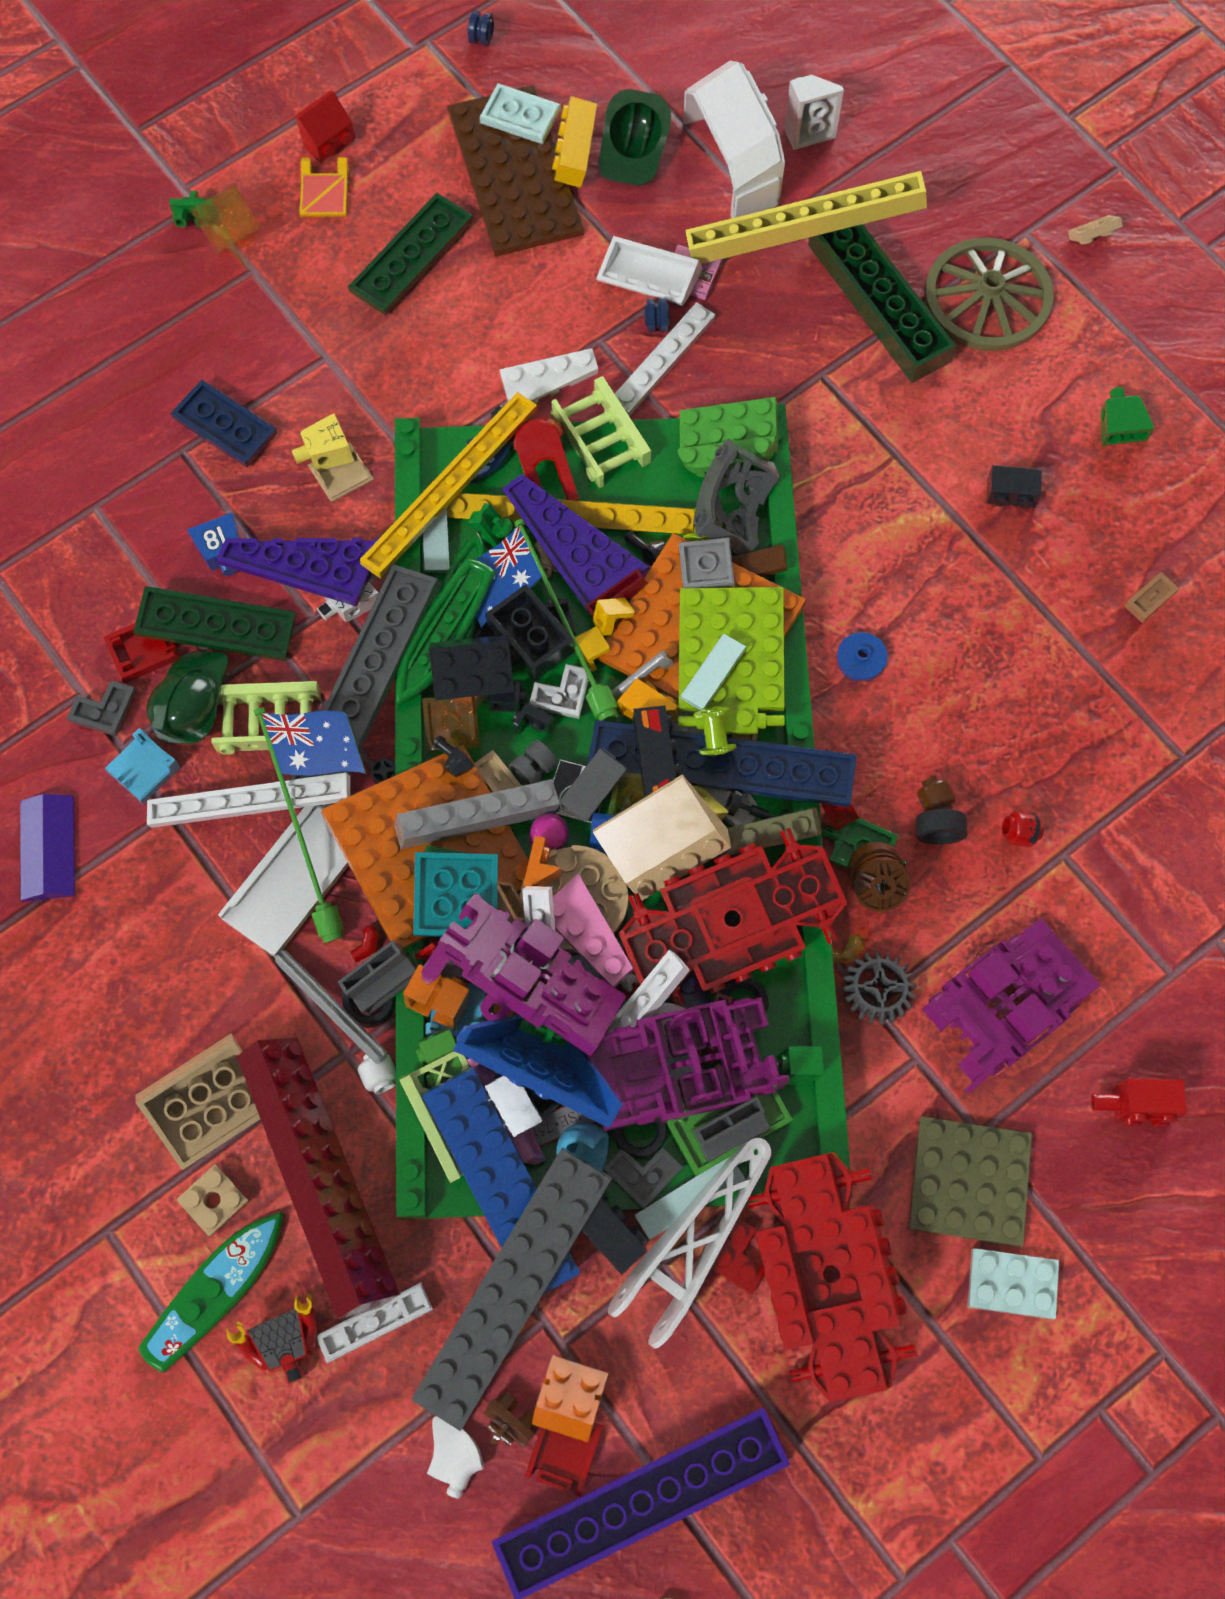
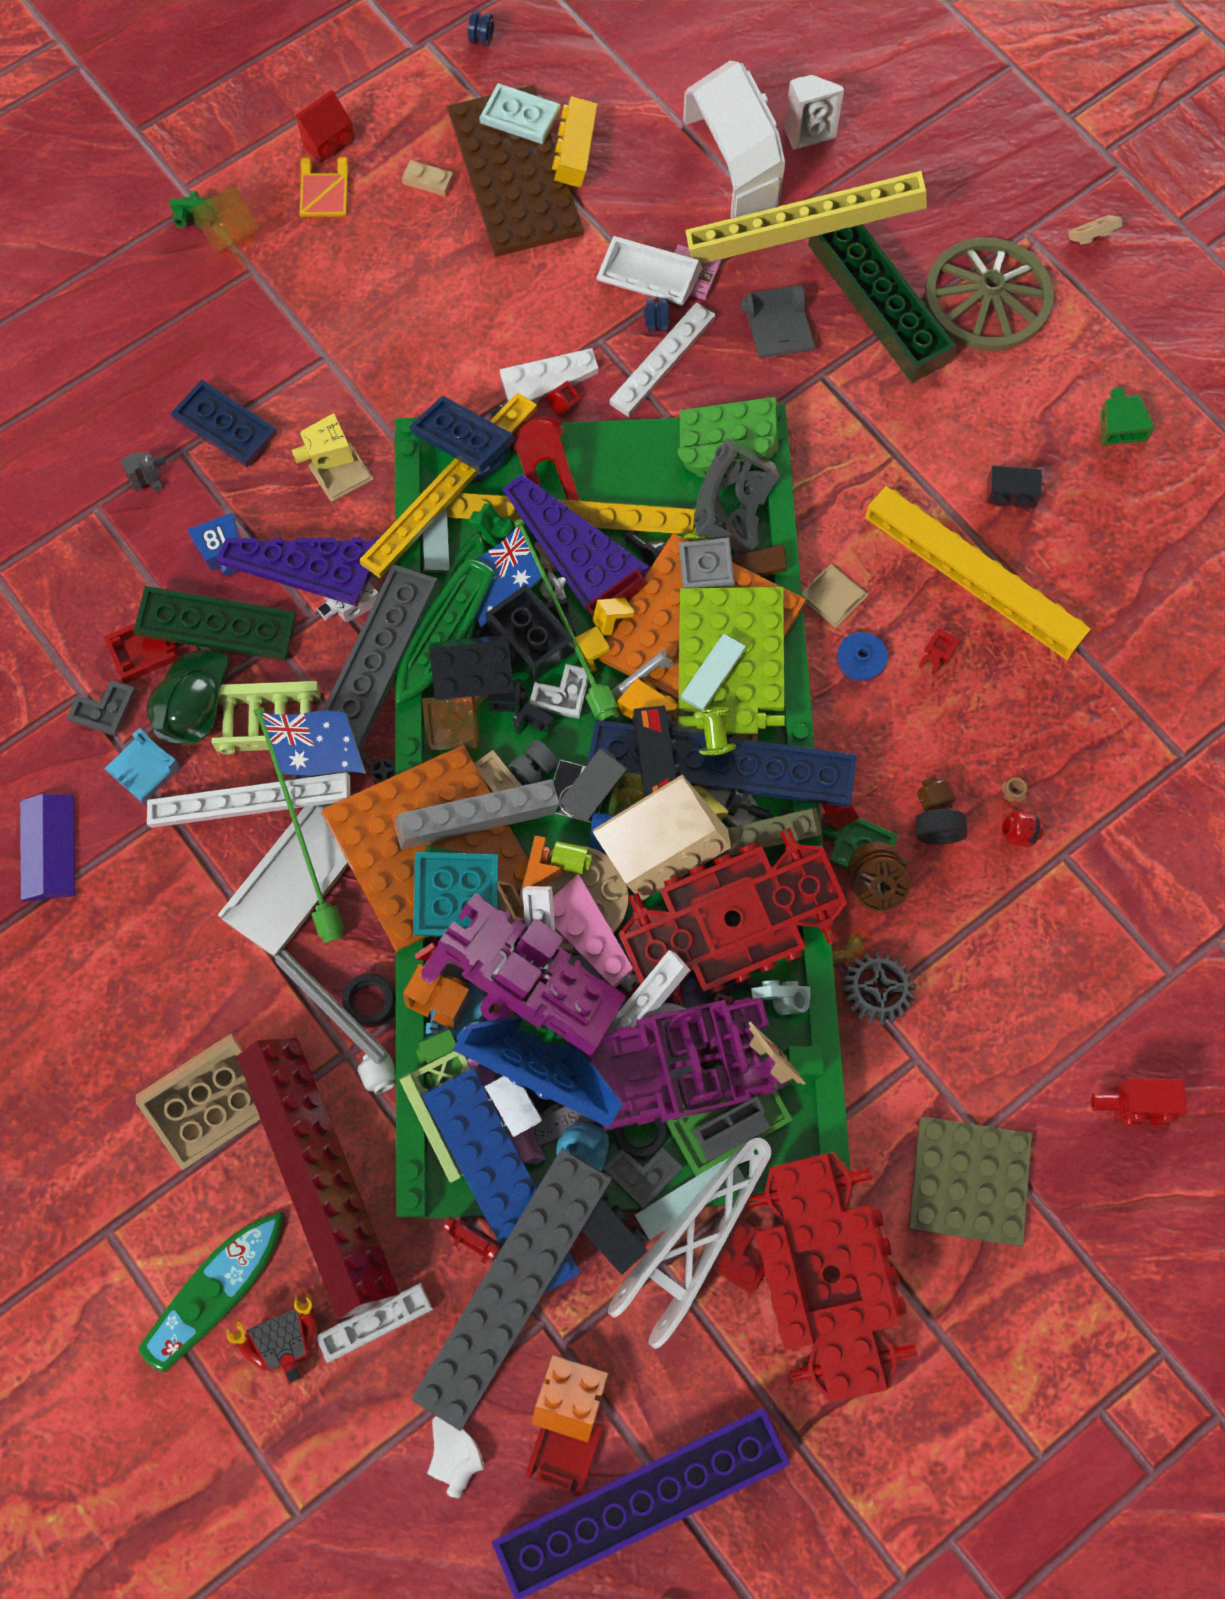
tan piece [176,1164,249,1237] -> none
dark grey piece [338,940,418,1016] -> none
dark green plate [348,192,473,316] -> none
red arm [350,925,381,963] -> none
black bar [433,736,474,778] -> none
reddish brown hips [483,1392,535,1448] -> none
dark pink helmet [529,813,569,851] -> none
yellowish green fence [550,376,651,488] -> none
dark green piece [598,89,671,186] -> none
magenta piece [922,918,1100,1093] -> none
light aqua plate [967,1248,1059,1320] -> none
medium nougat plate [1124,572,1179,623] -> none
none -> dark grey piece [120,452,166,492]
none -> tan plate [402,160,454,196]
none -> dark blue plate [409,395,515,473]
none -> red container [443,1216,501,1265]
none -> white plate [540,572,566,602]
none -> red slope [545,380,582,417]
none -> lime brick [551,841,593,875]
none -> dark grey door [740,285,815,359]
none -> tan piece [749,1022,805,1085]
none -> light aqua plate [751,981,811,1015]
none -> tan piece [802,564,869,629]
none -> yellow brick [865,486,1091,661]
none -> red plate [919,628,961,675]
none -> medium nougat plate [1002,778,1028,802]

